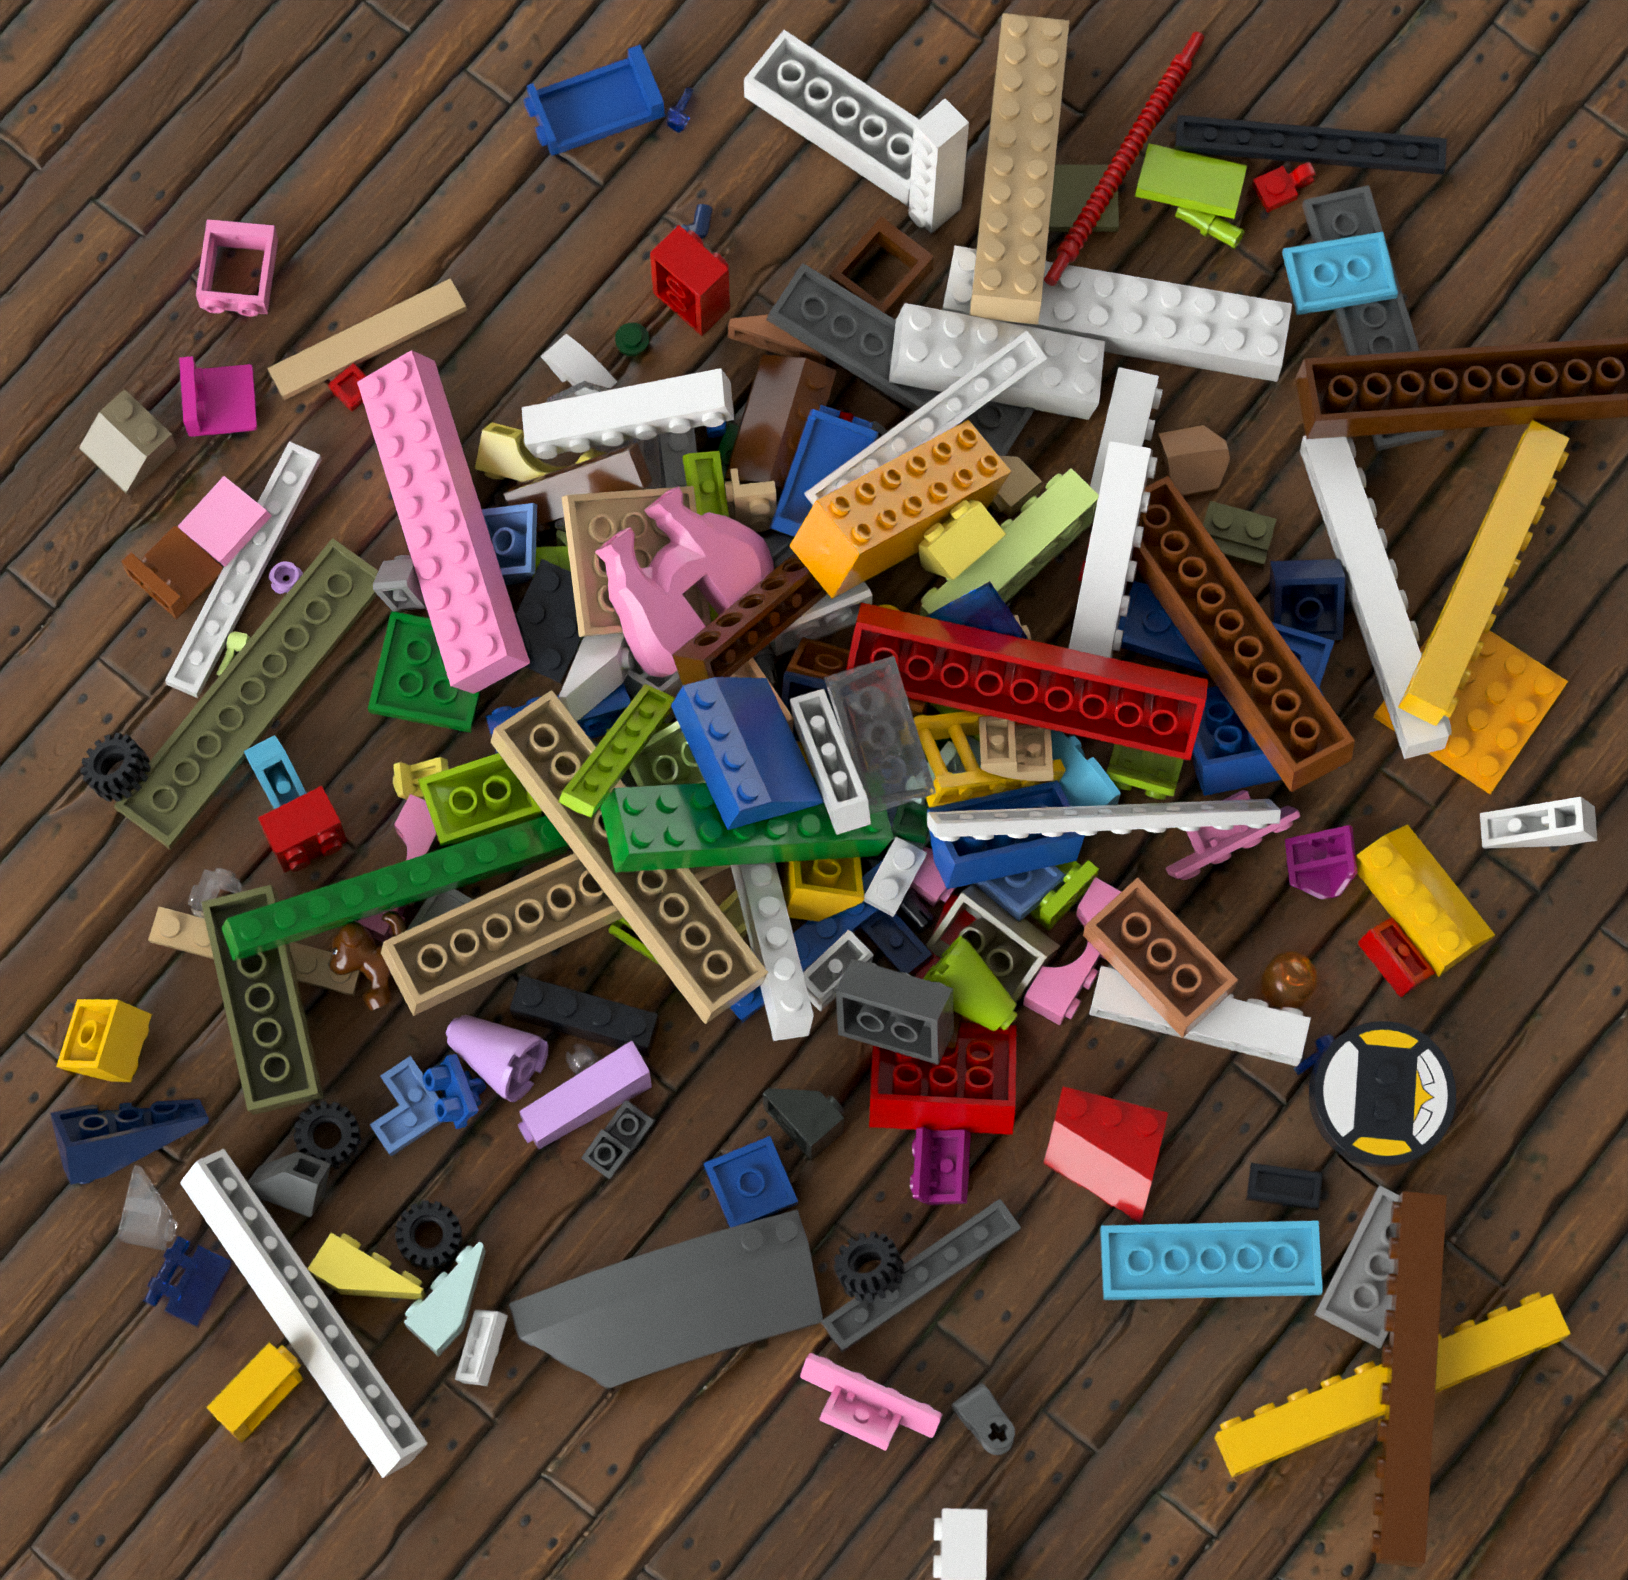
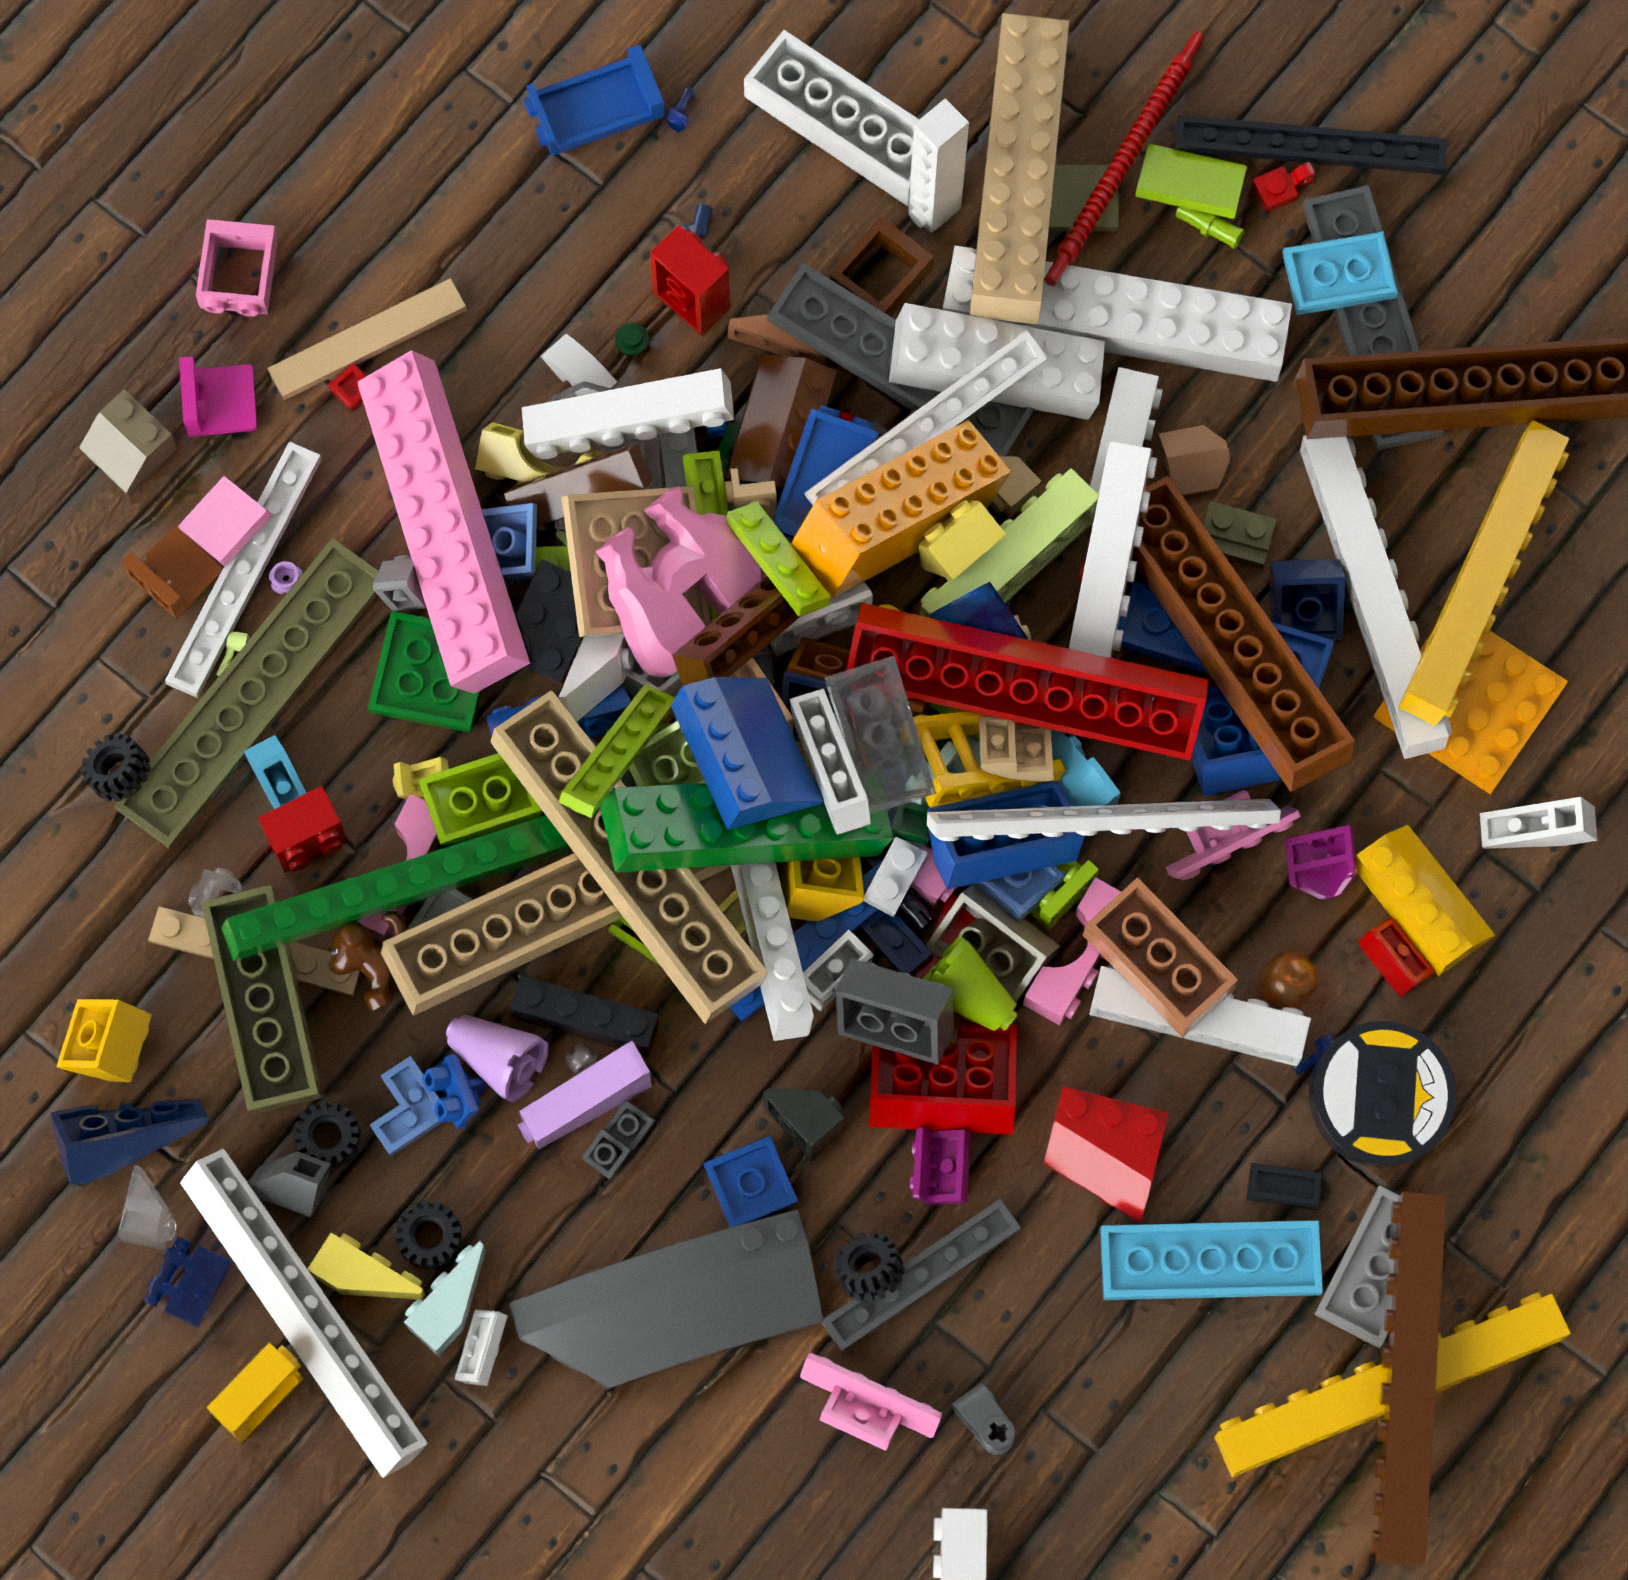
lime bracket [1106,744,1184,800] -> none
none -> lime plate [726,502,831,617]

